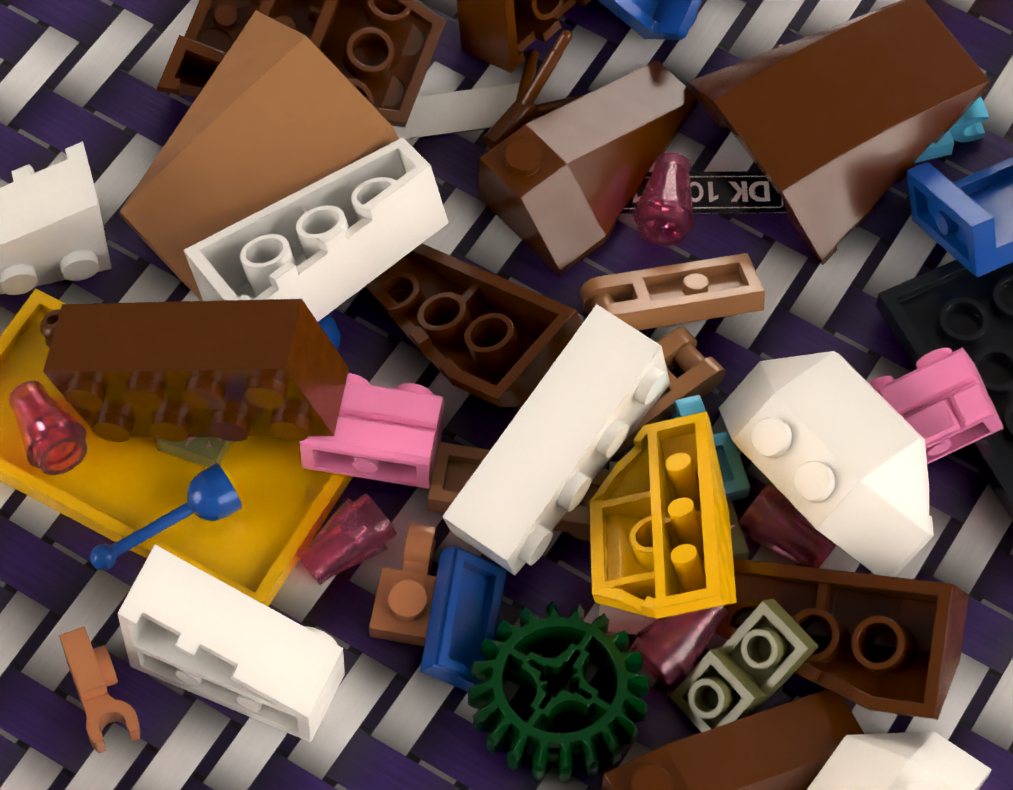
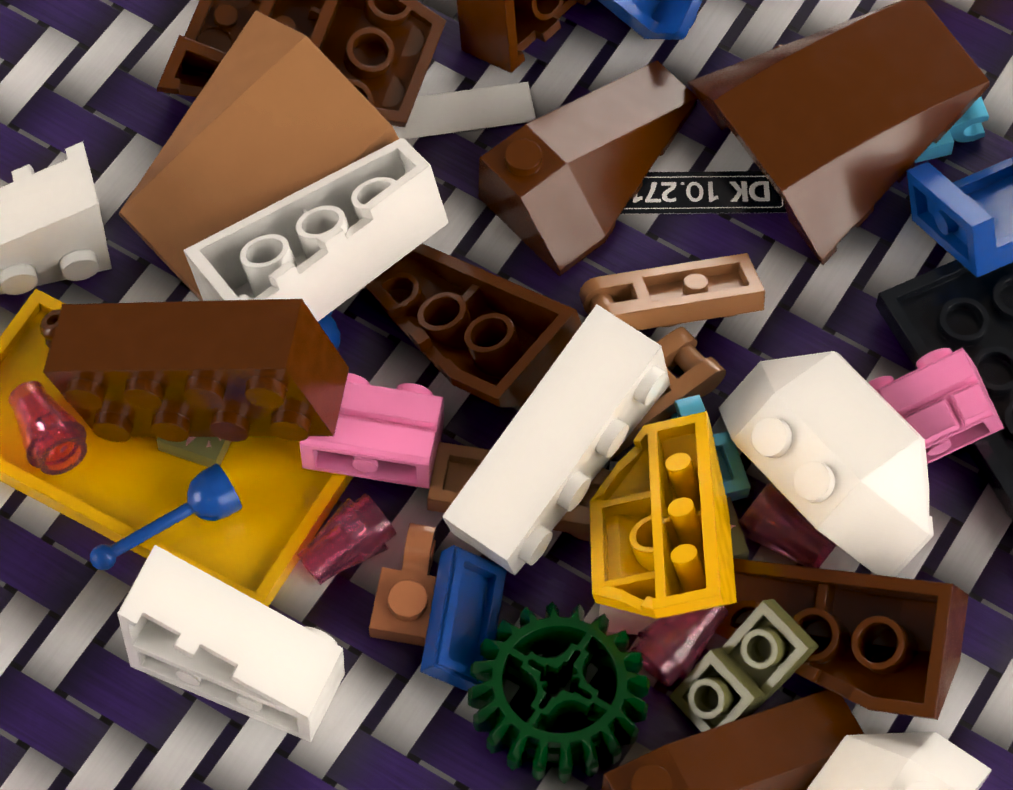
nougat plate [59,626,141,753] -> none
reddish brown plant [483,30,586,149] -> none
clear pink cone [633,152,694,246] -> none

